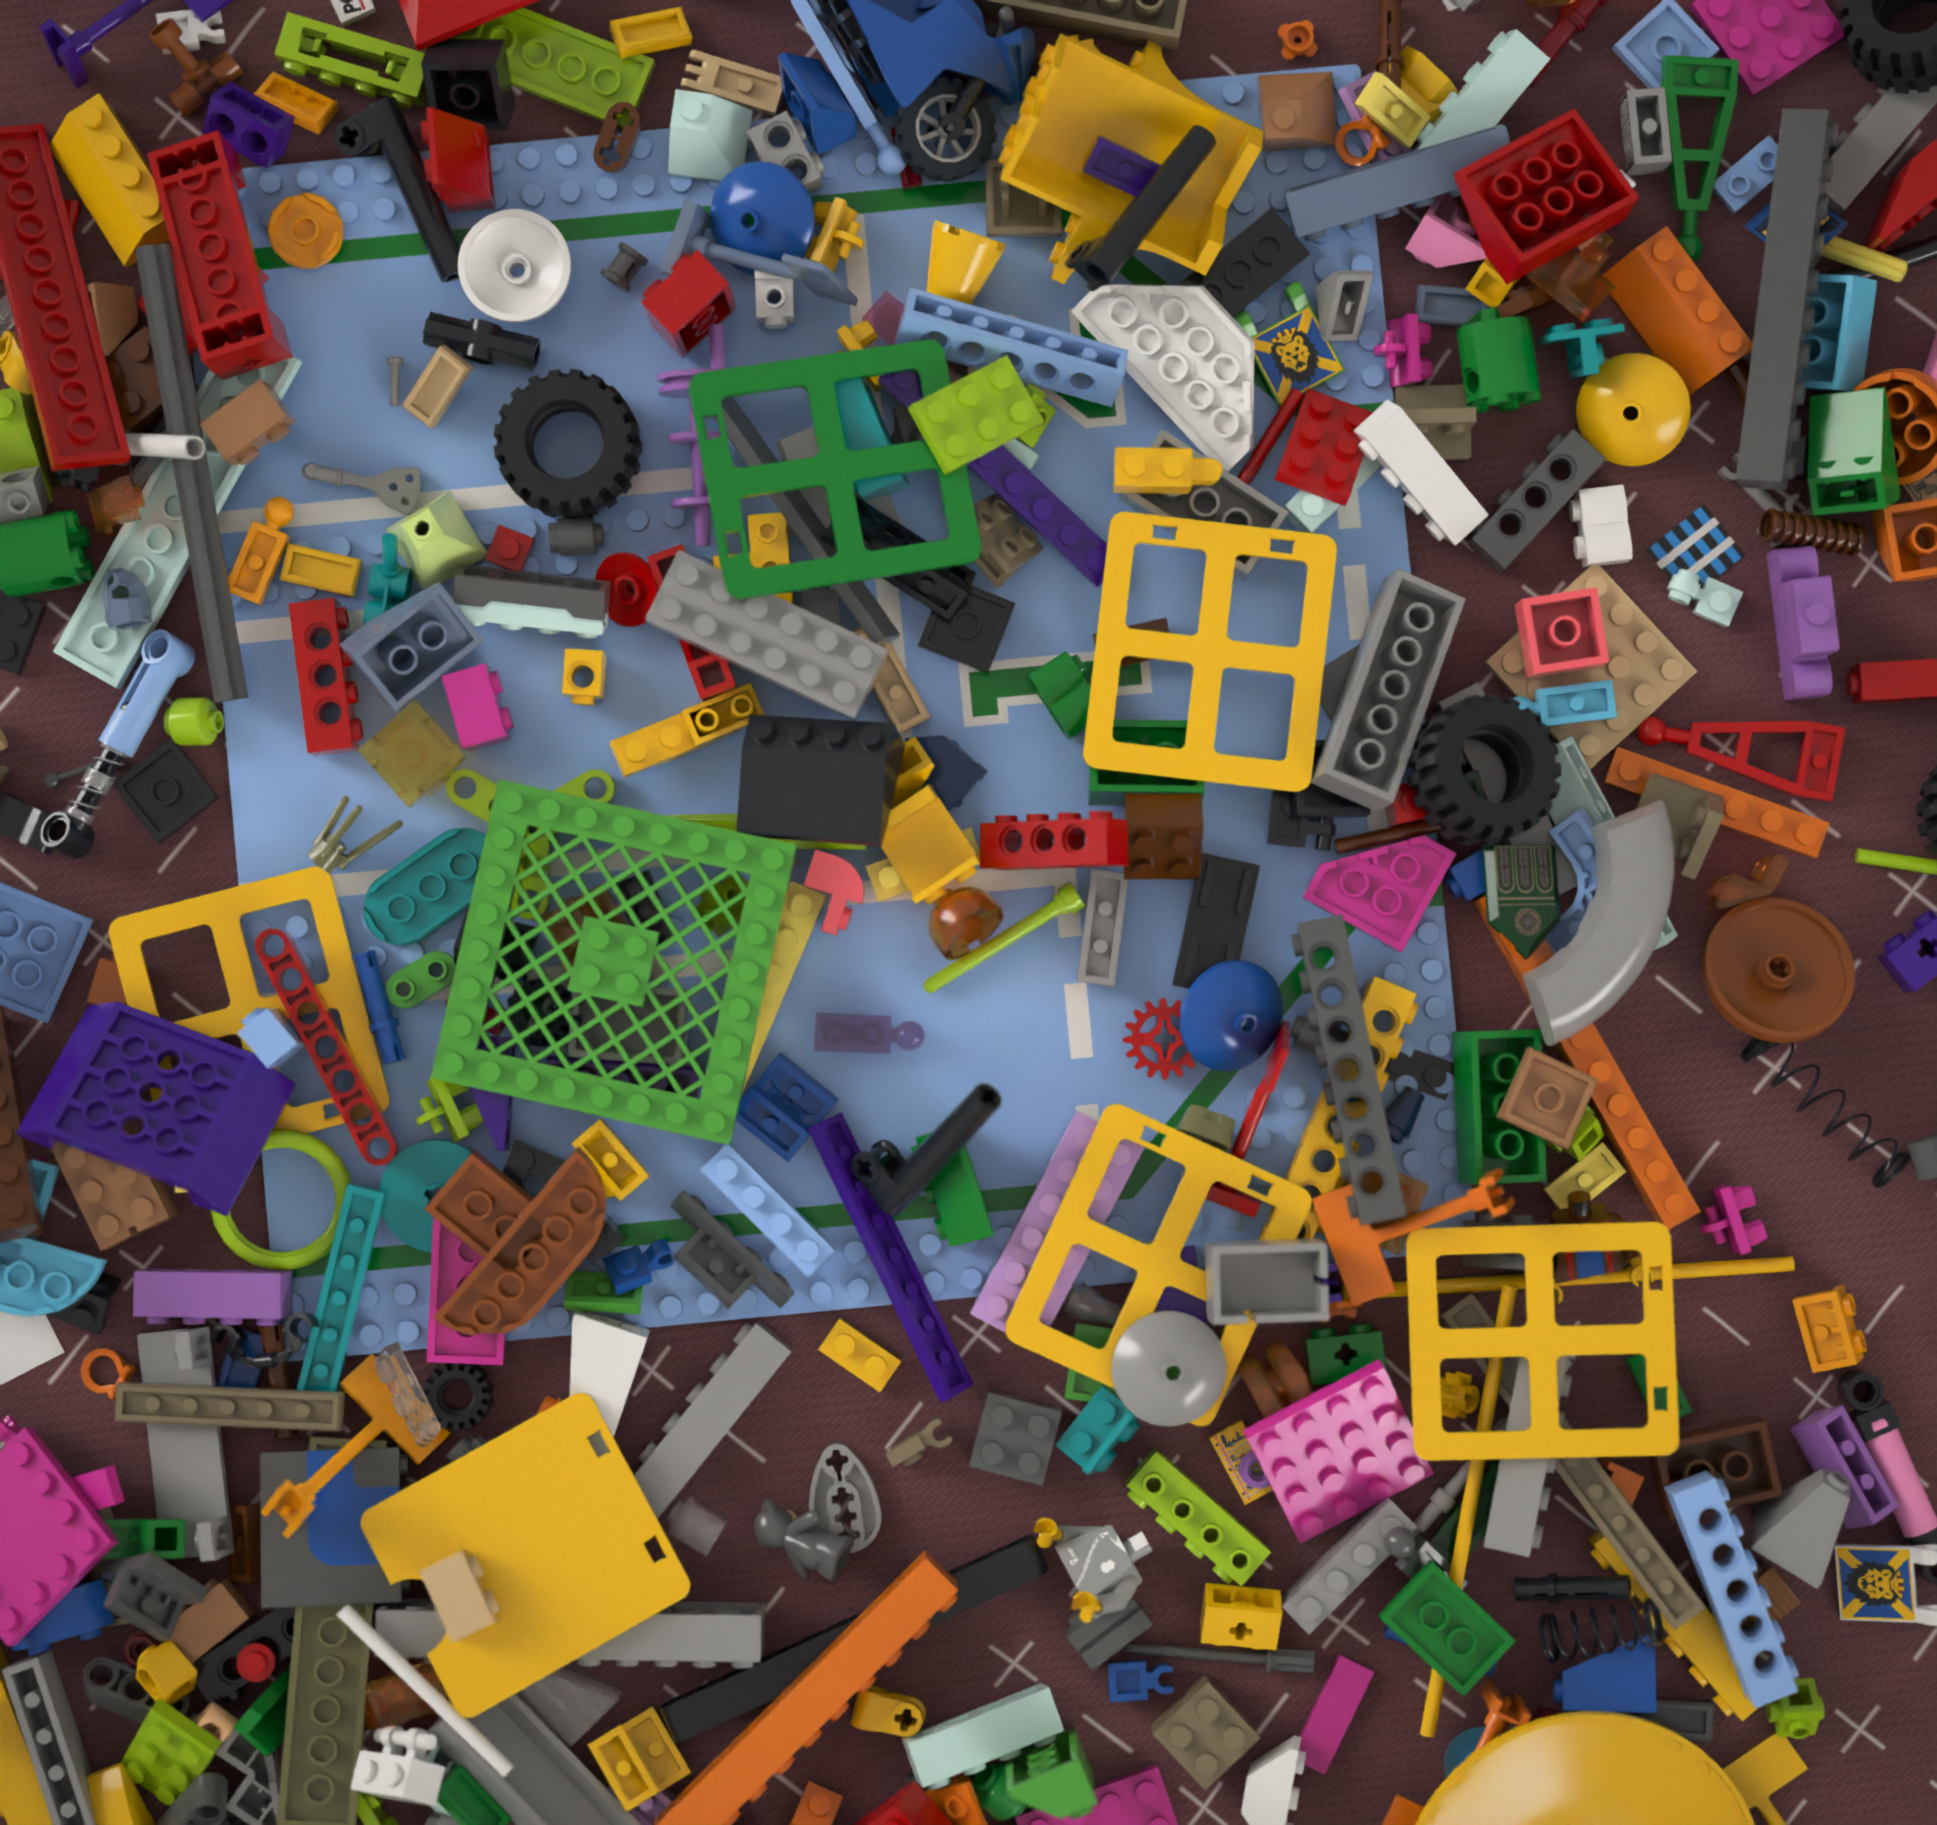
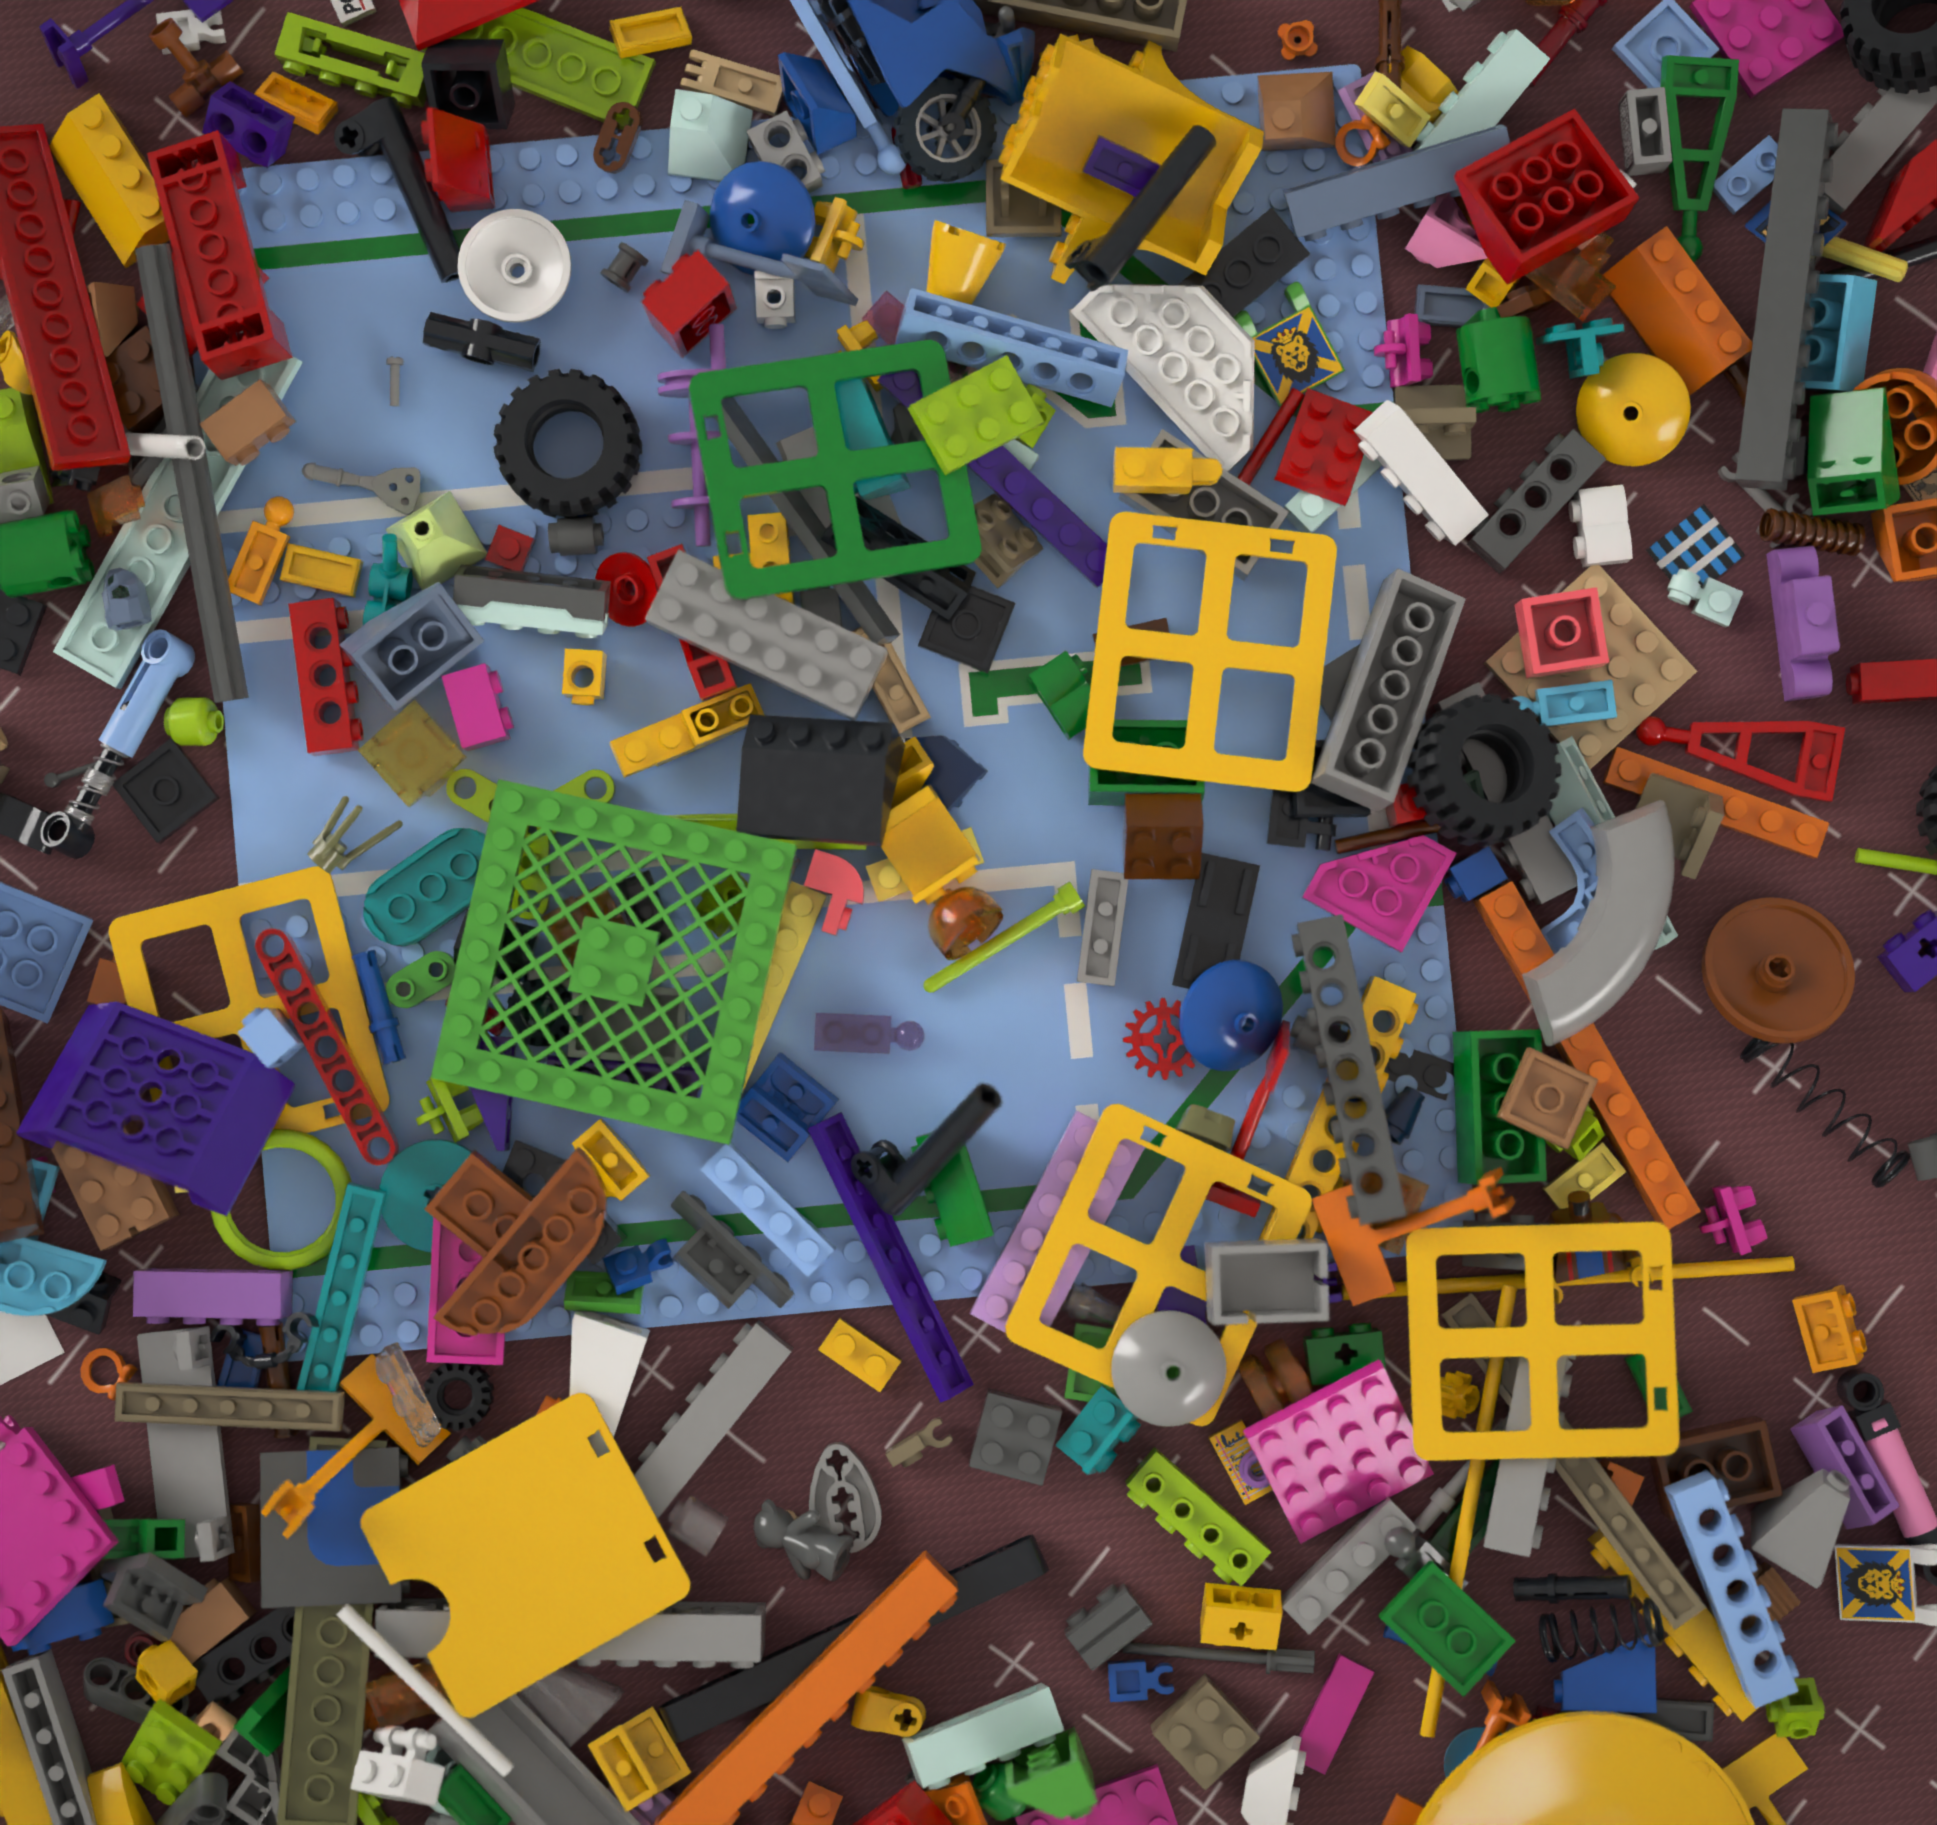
red plate [237,1643,276,1682] -> none
light orange tile [268,193,344,269] -> none
tan tile [401,344,474,429] -> none
tan brick [419,1550,501,1643] -> none
red brick [980,811,1128,870] -> none
light grey torso [1033,1518,1153,1622] -> none
light grey slope [1315,270,1373,341] -> none
orange piece [1320,1299,1363,1324] -> none
dark green tile [1482,845,1561,959] -> none
clear orange slope [1707,853,1790,910] -> none

